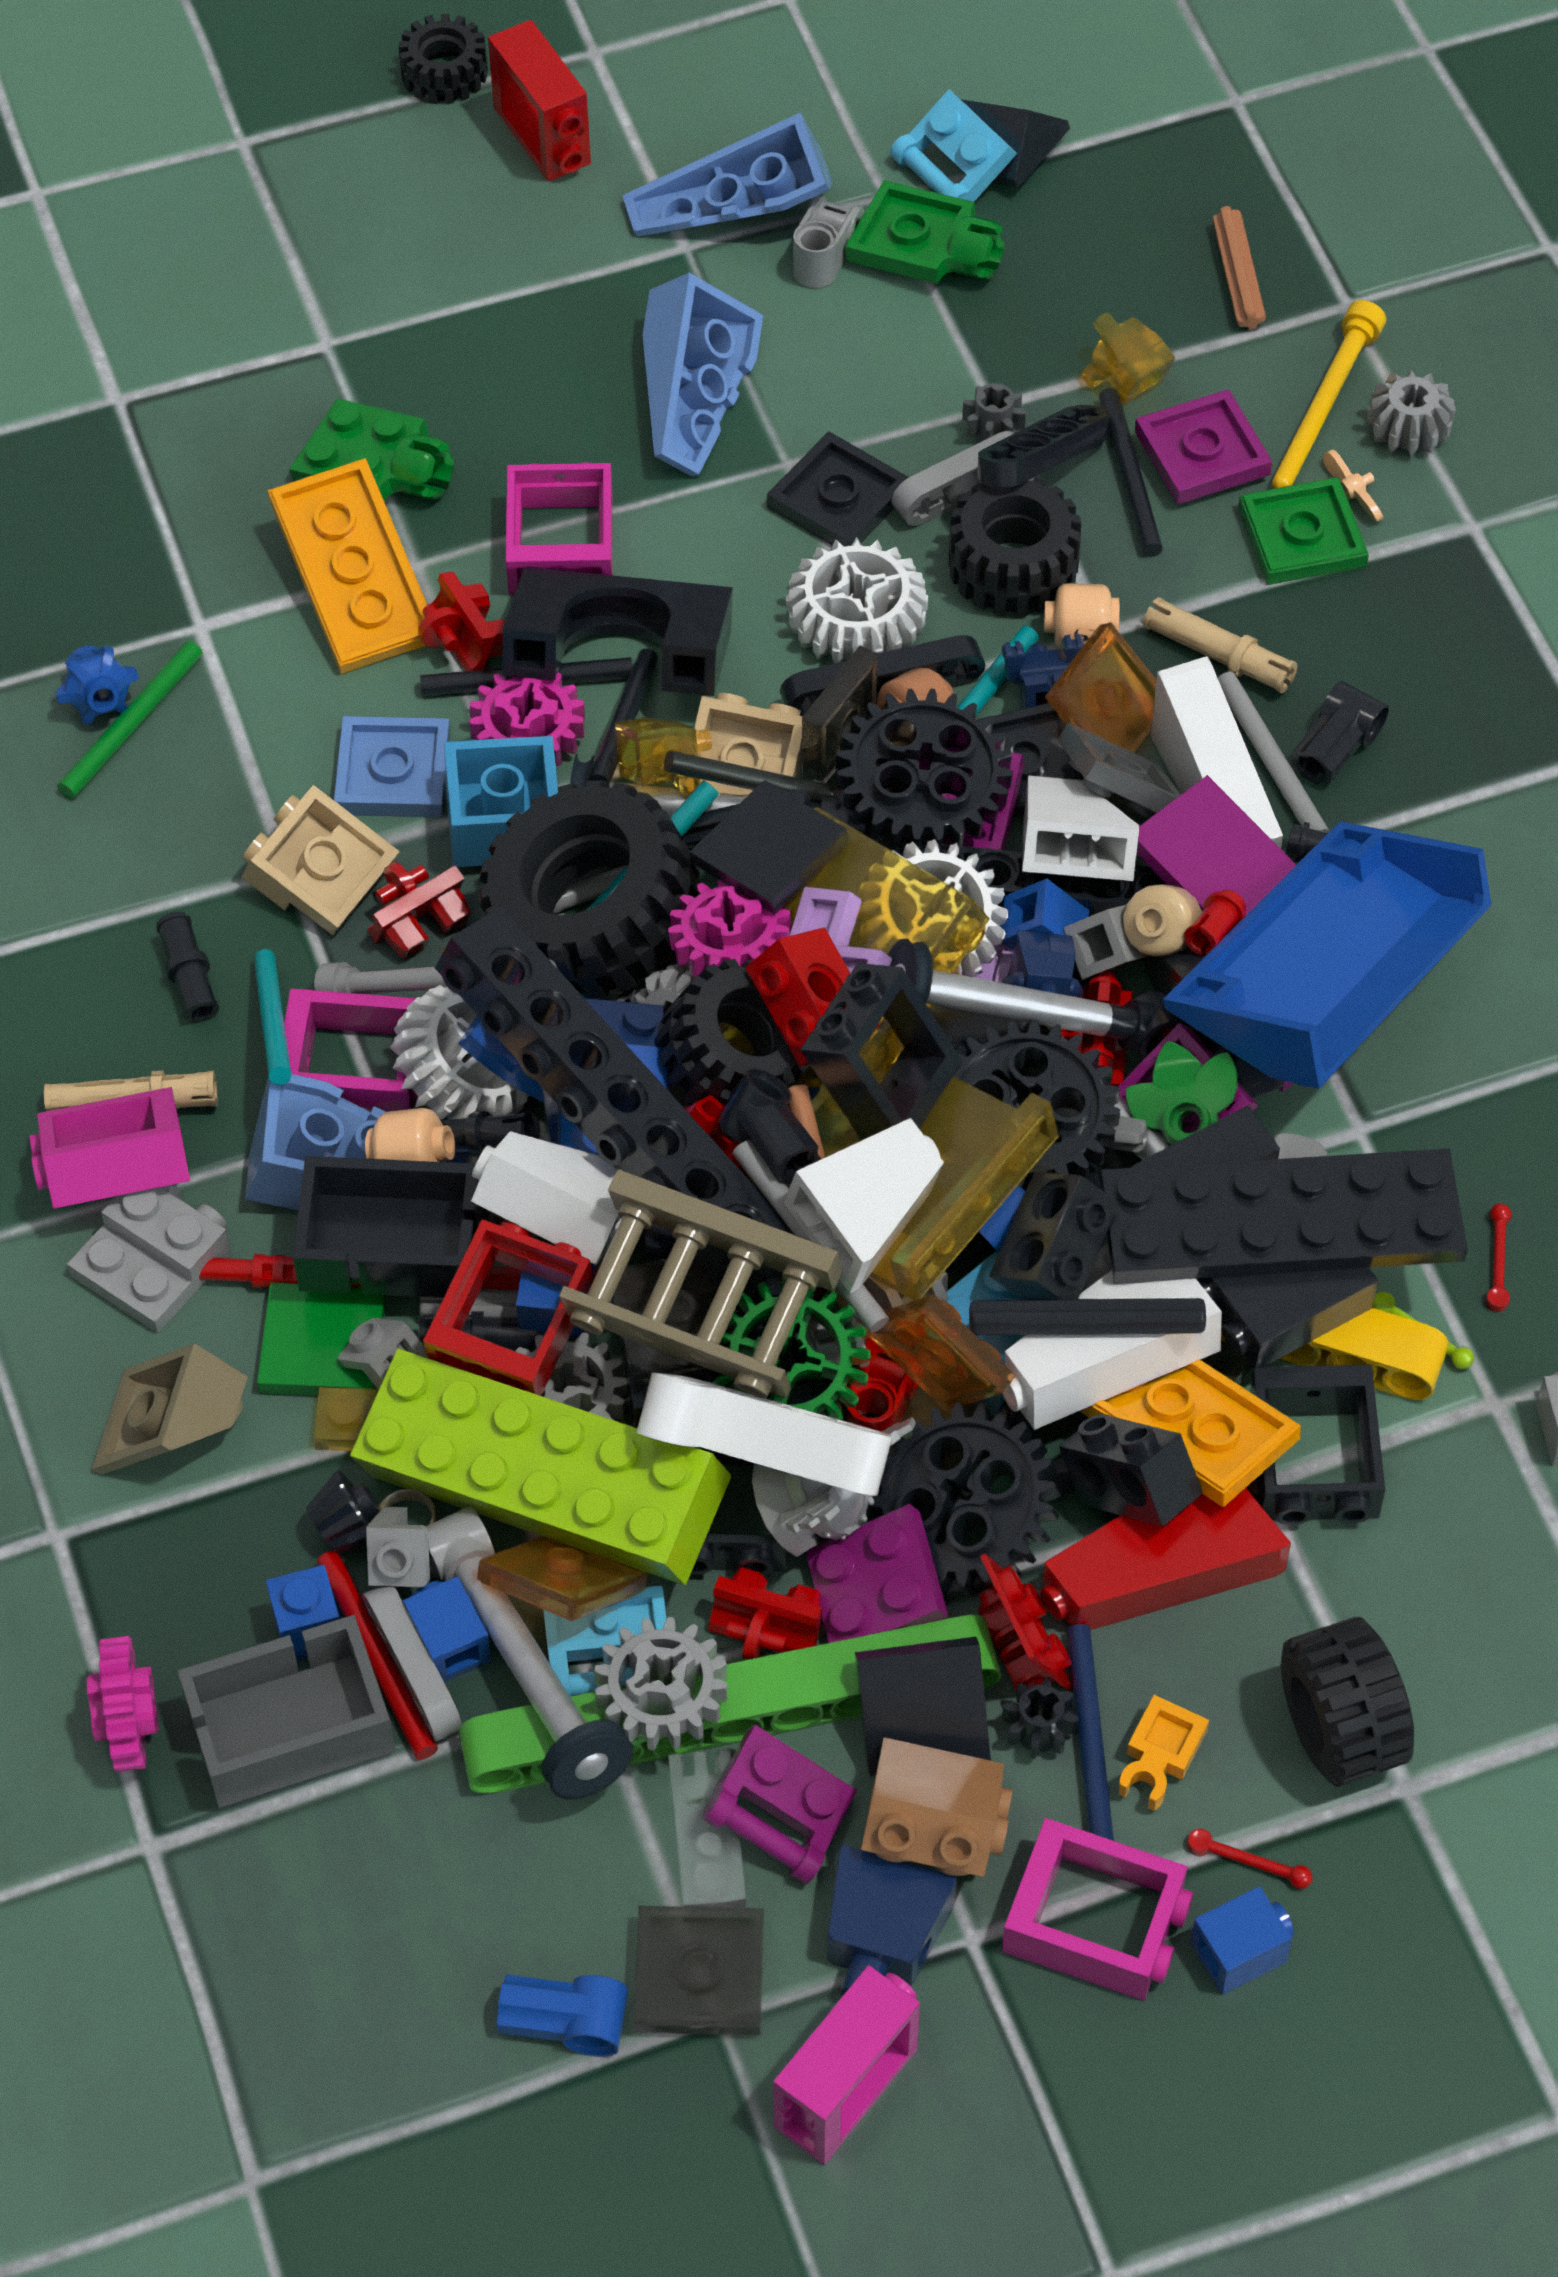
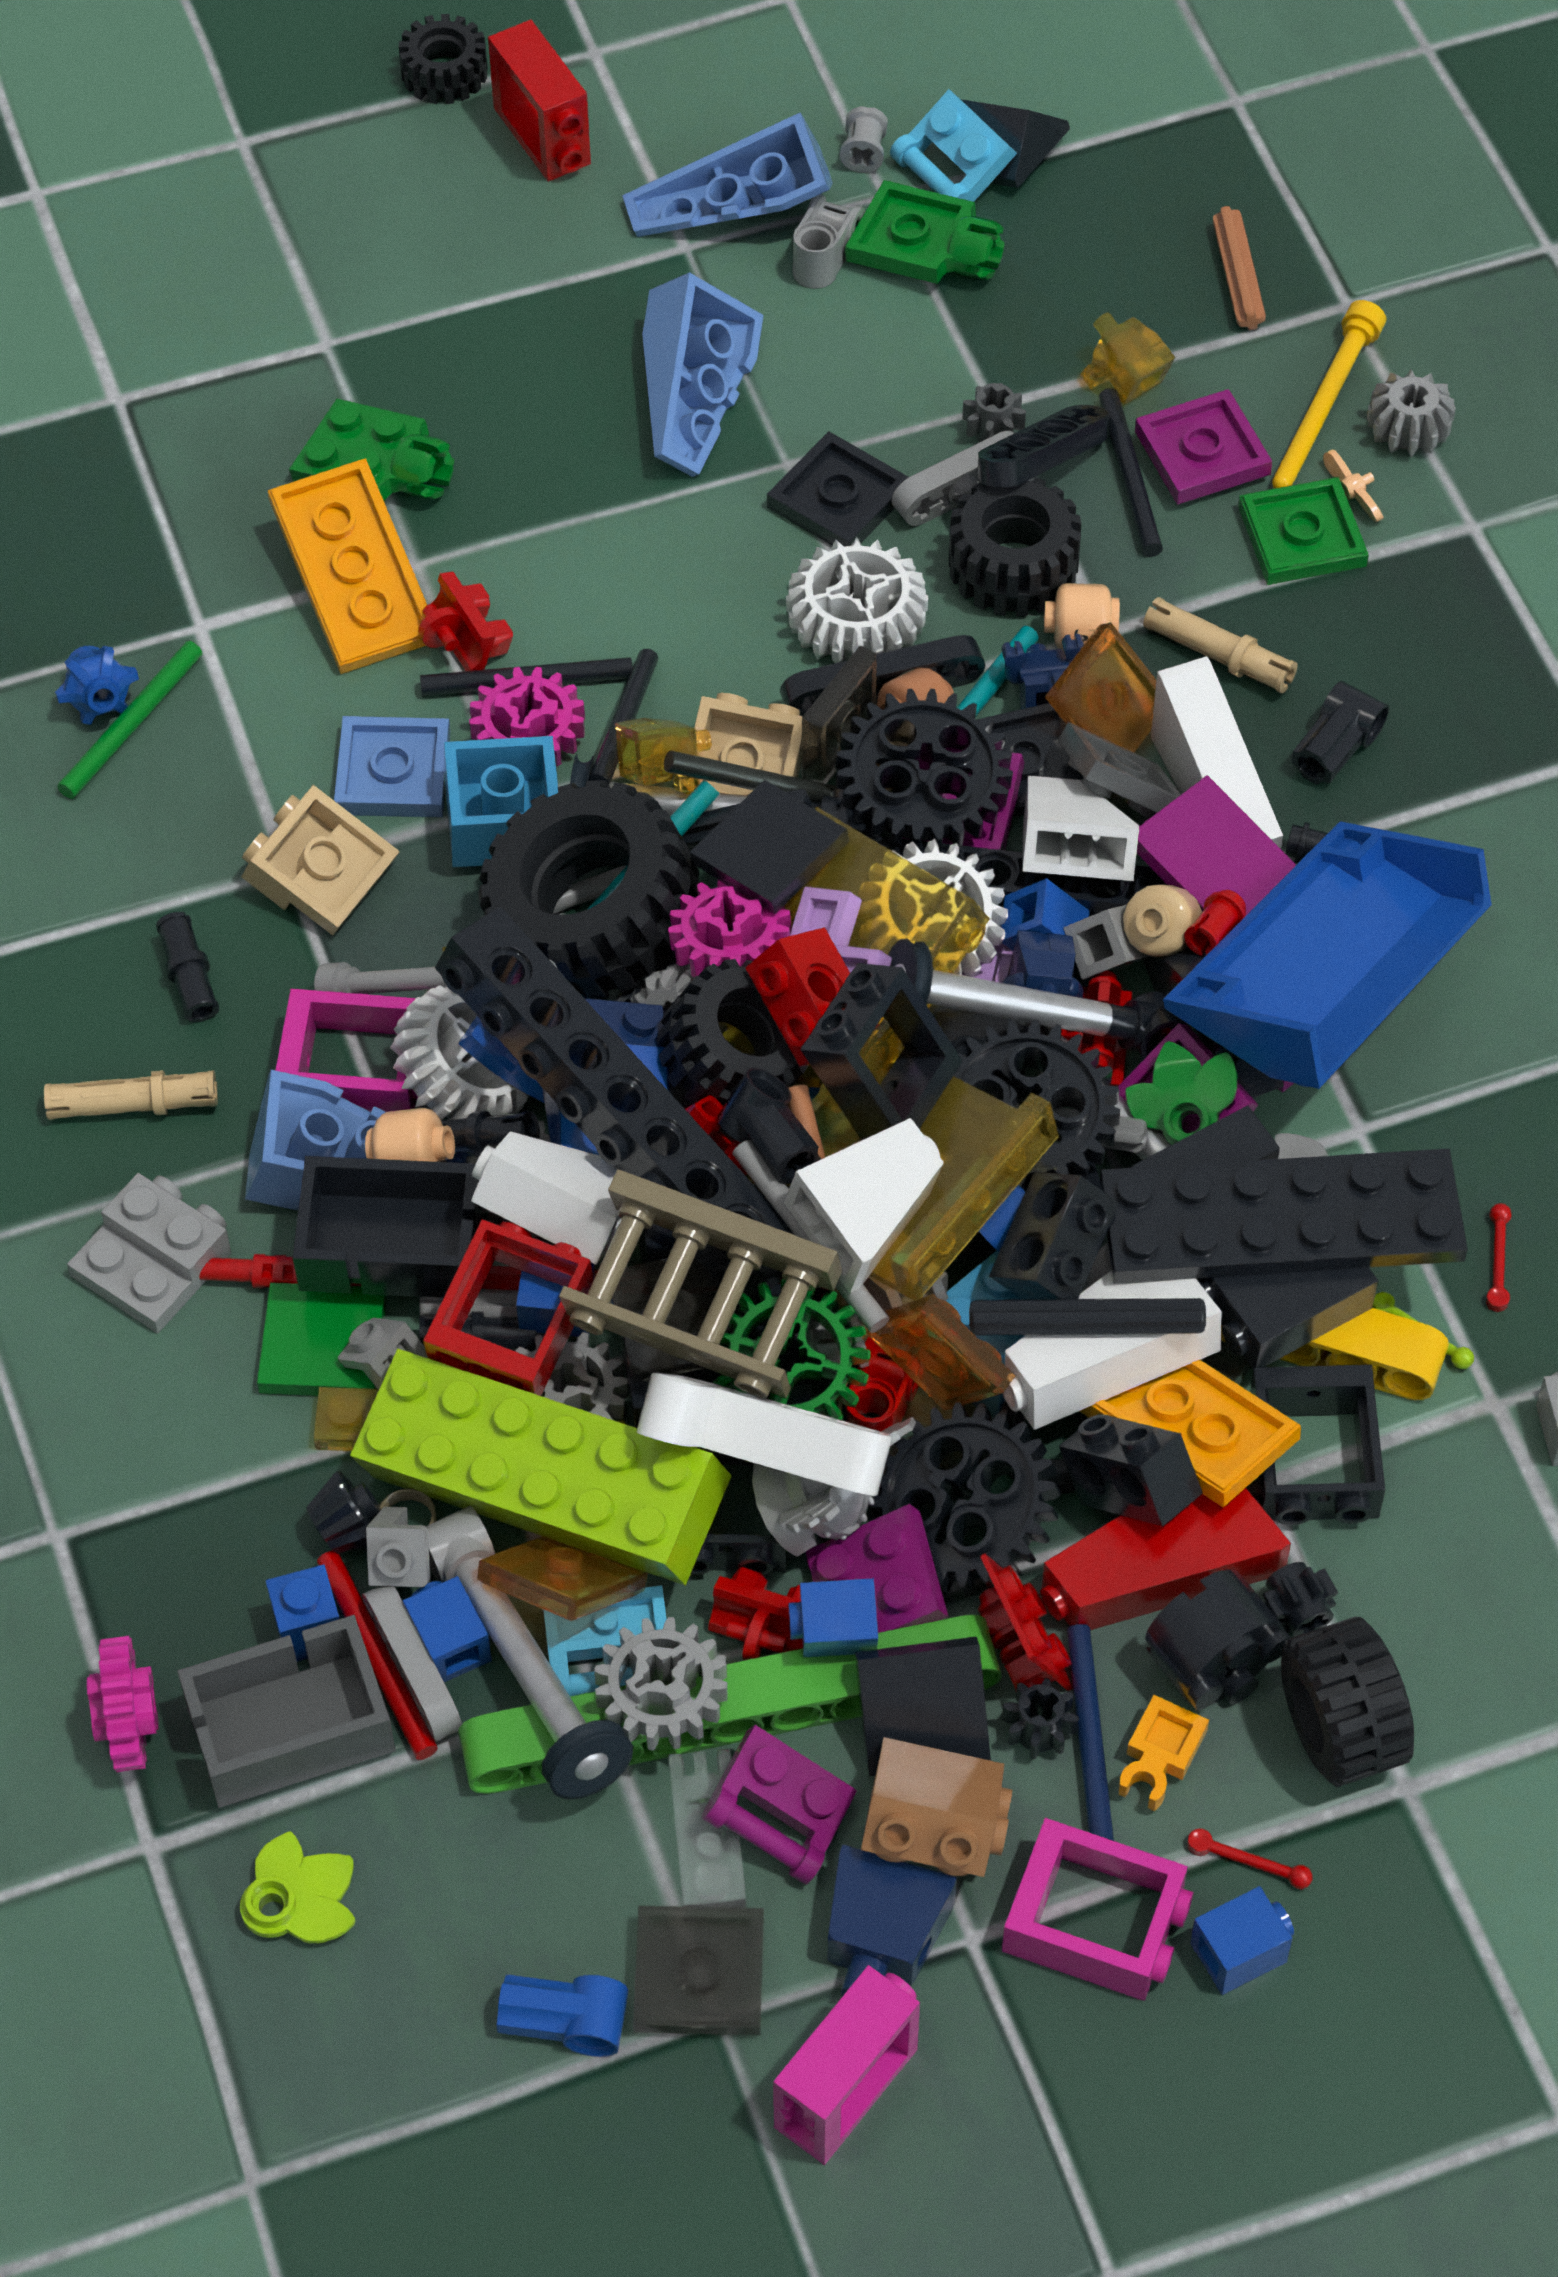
dark pink window [29,1087,190,1209] -> none
dark tan slope [91,1343,248,1475] -> none
teal bar [254,949,291,1085] -> none
red hips [367,861,471,960] -> none
black arch [503,567,733,696] -> none
dark pink window [506,462,613,595] -> none
light grey bar [1218,671,1330,833] -> none
none -> lime plate [240,1831,356,1944]
none -> blue brick [788,1578,878,1658]
none -> light grey bush [840,106,888,173]
none -> black brick [1145,1569,1291,1710]
none -> black gear [1262,1562,1339,1637]

